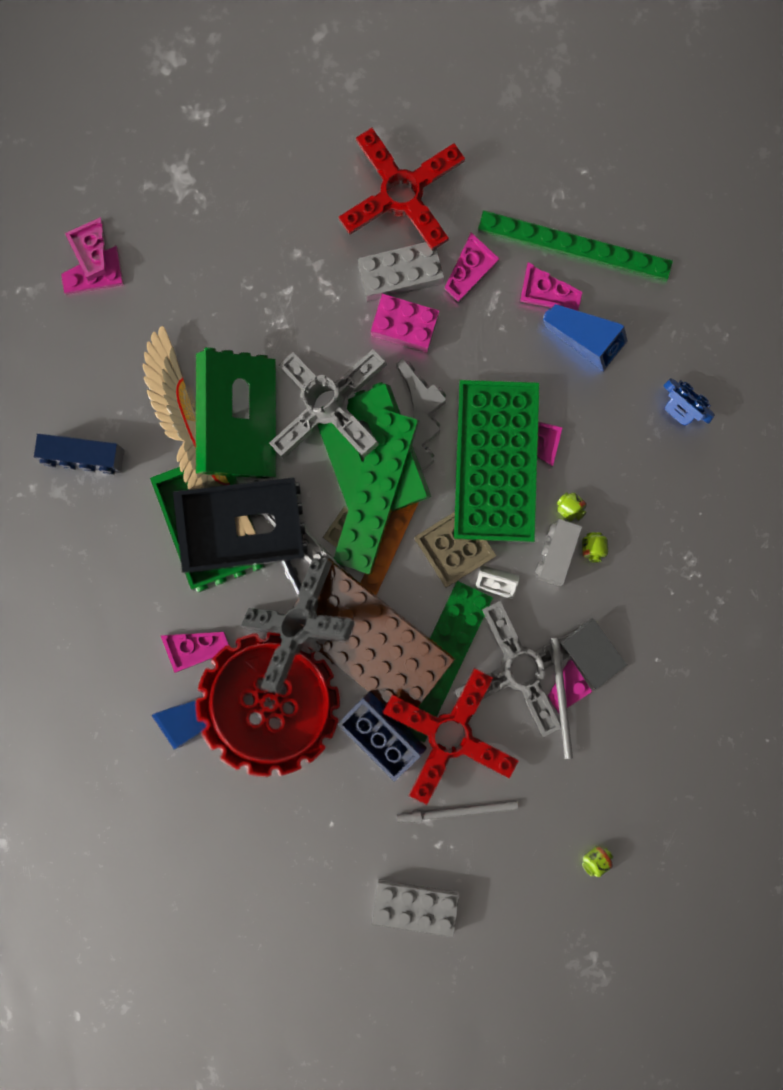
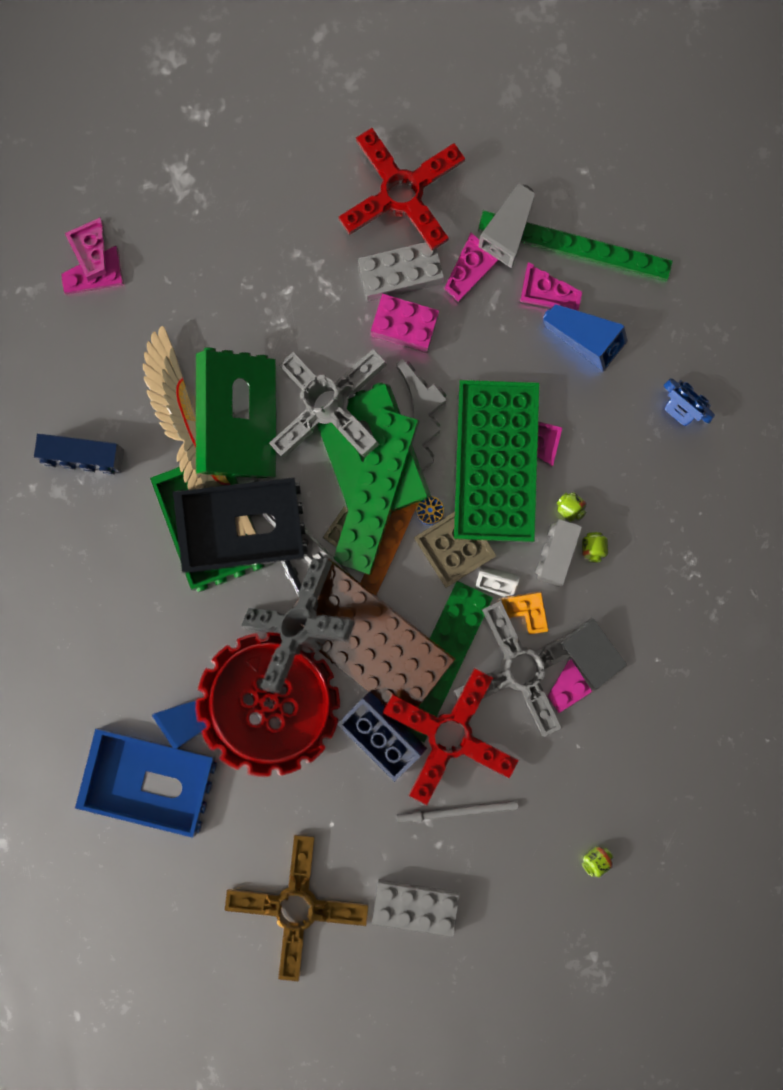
dark pink wing [160,632,230,673] -> none
light grey bar [551,637,573,759] -> none
none -> blue panel [75,728,217,838]
none -> pearl gold piece [224,835,368,982]
none -> wheel [416,496,444,525]
none -> light grey slope [478,183,535,268]
none -> light orange plate [501,591,549,635]

